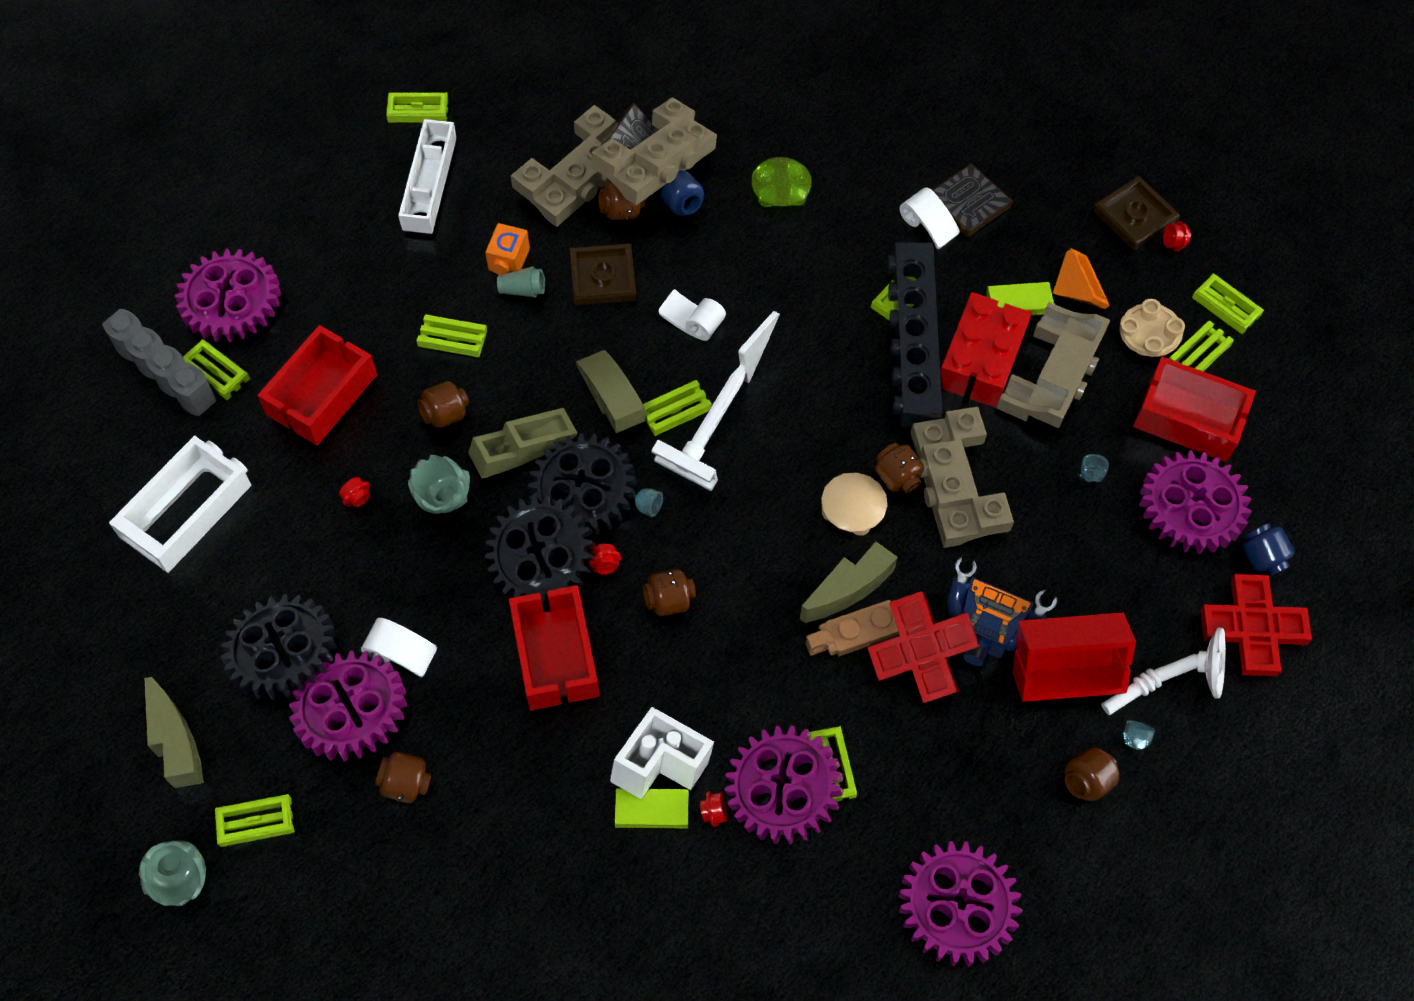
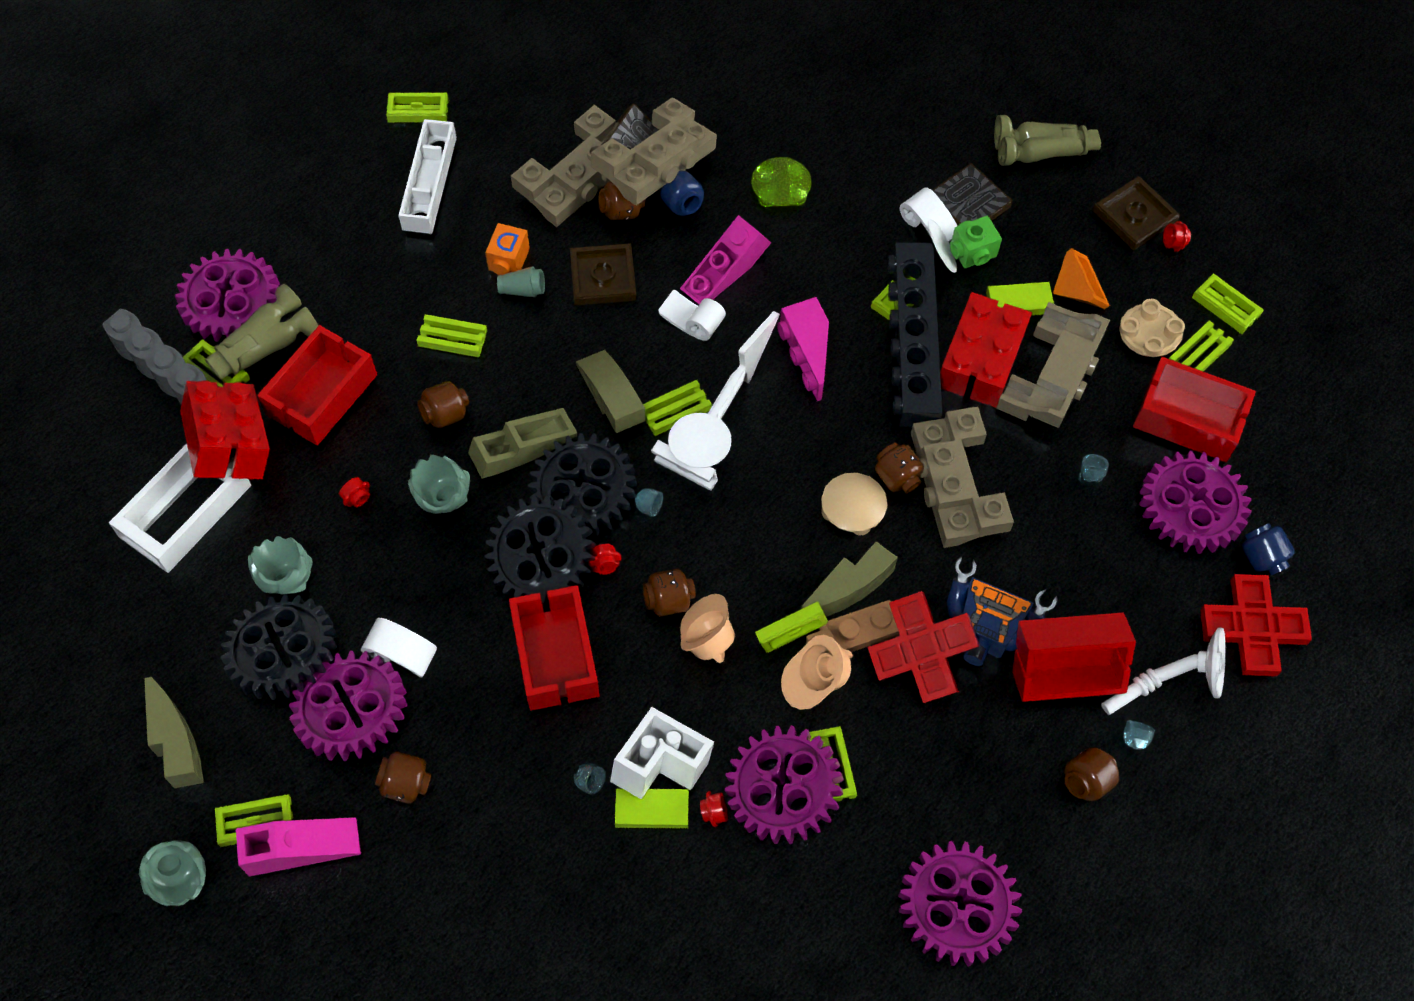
none -> red piece [180,381,270,479]
none -> olive piece [205,284,318,380]
none -> dark pink slope [236,818,361,877]
none -> sand green hair [248,536,313,594]
none -> clear light blue hinge [573,763,606,795]
none -> white sticker [668,413,731,468]
none -> dark pink slope [680,215,771,304]
none -> light nougat piece [680,594,735,663]
none -> lime tile [755,601,828,653]
none -> dark pink slope [777,297,829,401]
none -> light nougat piece [781,635,853,710]
none -> white sticker [928,219,957,273]
none -> bright green brick [950,215,1002,269]
none -> olive piece [994,115,1101,166]

